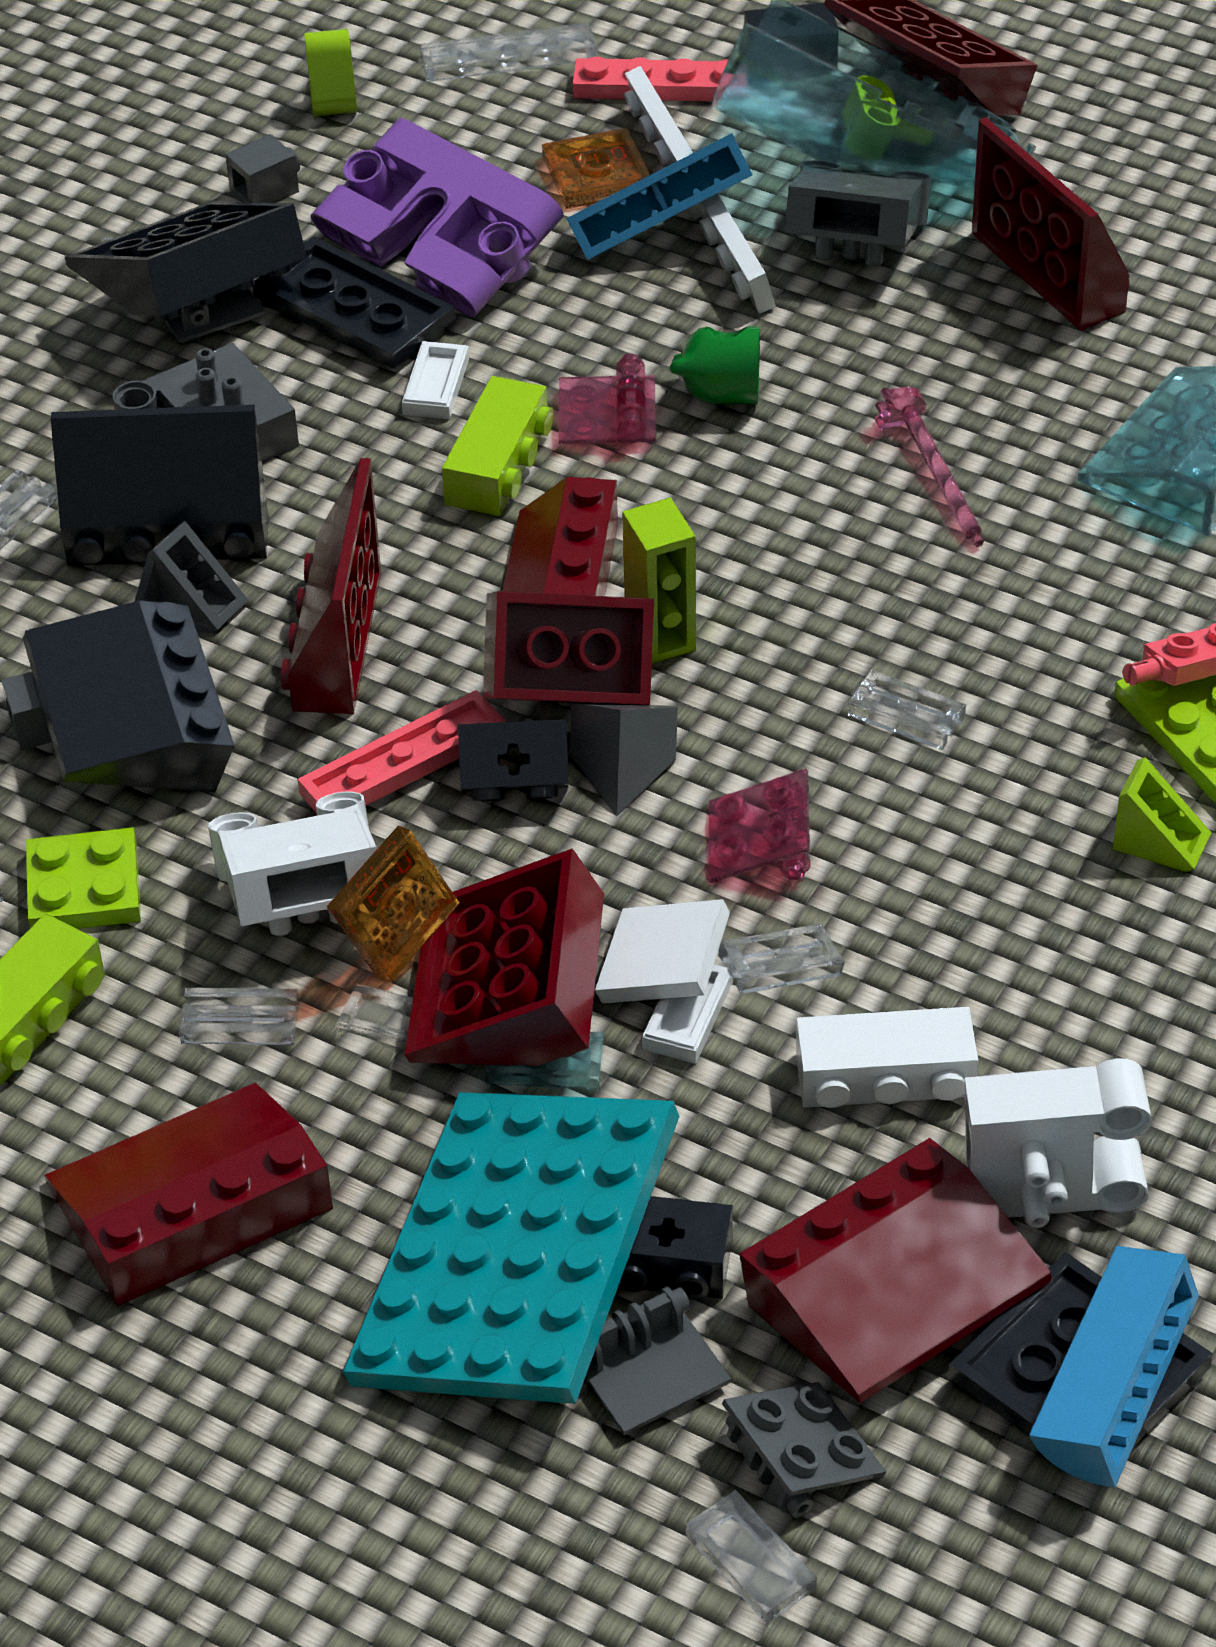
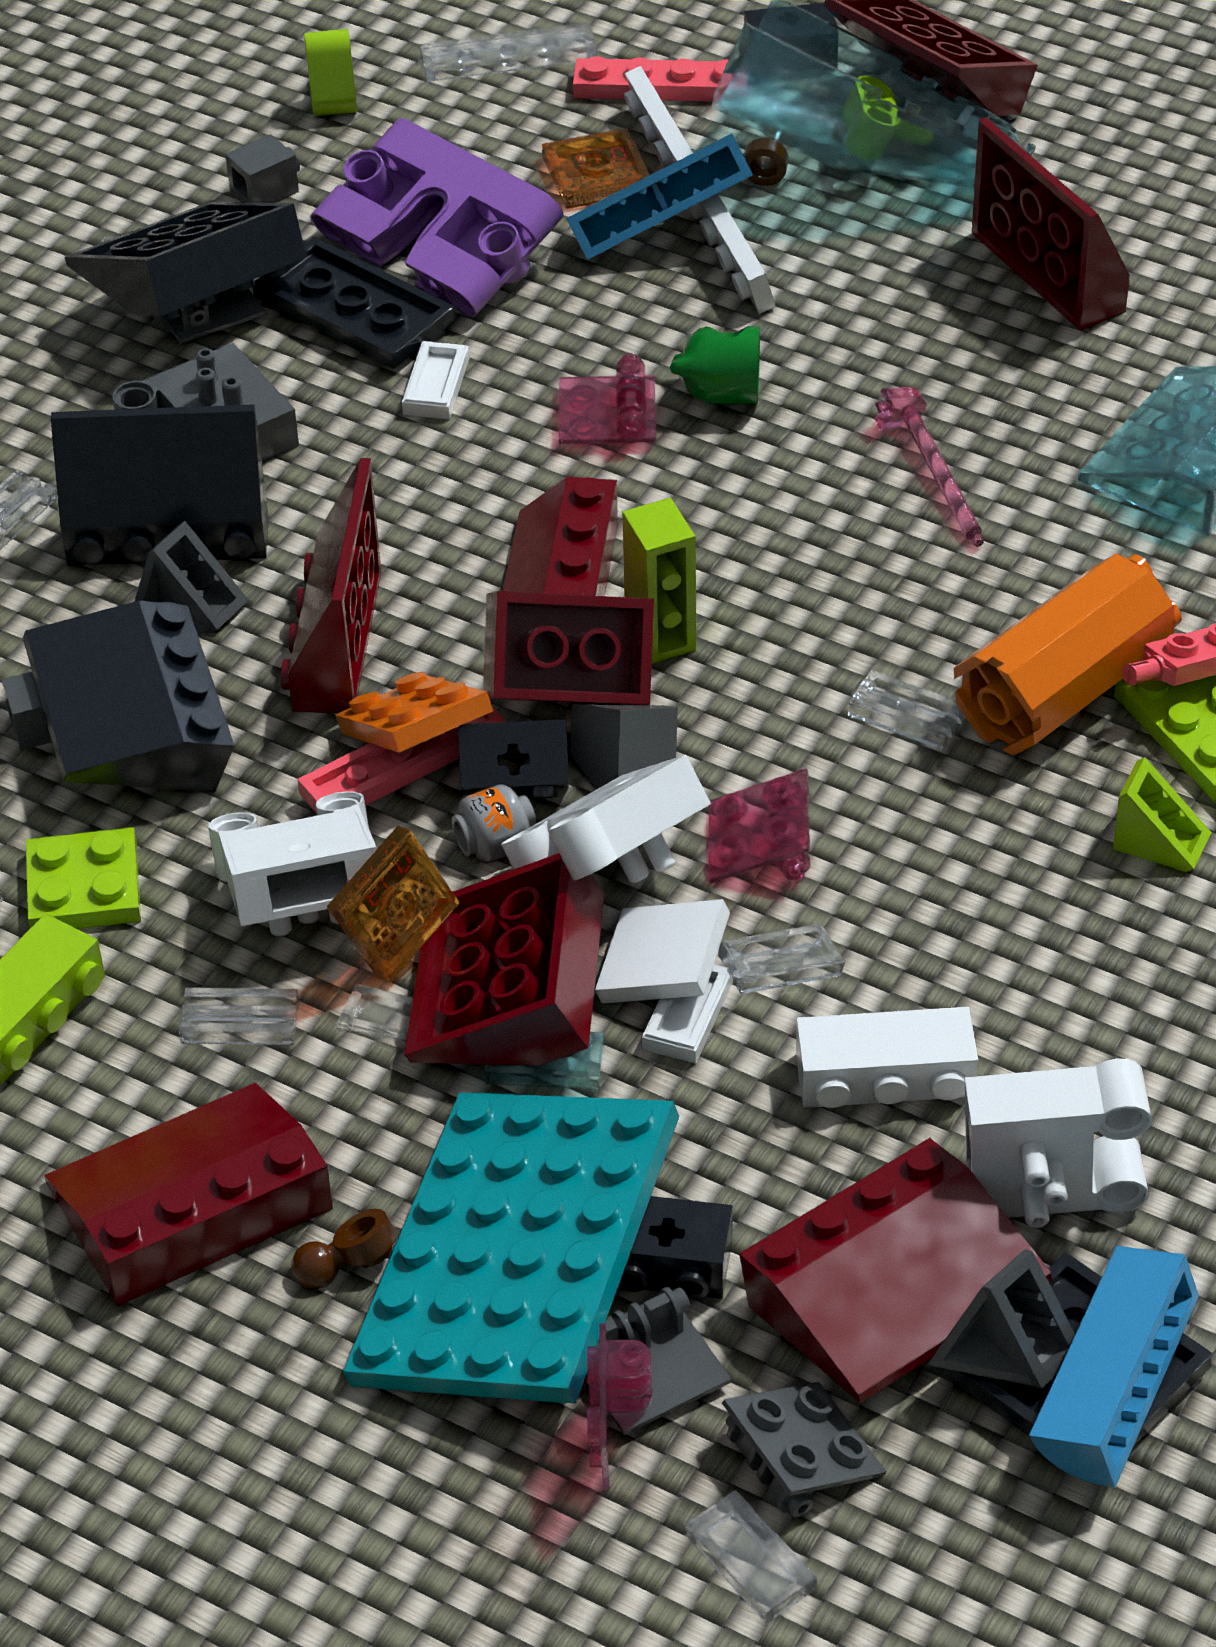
lime brick [442,376,554,516] -> none
dark grey piece [784,160,932,266] -> none
none -> reddish brown plate [291,1209,397,1289]
none -> orange plate [335,672,493,753]
none -> light grey head [452,784,536,863]
none -> white piece [501,755,711,883]
none -> clear pink hinge [587,1324,653,1489]
none -> reddish brown plate [742,138,789,186]
none -> dark grey slope [927,1249,1075,1389]
none -> orange brick [953,553,1182,756]

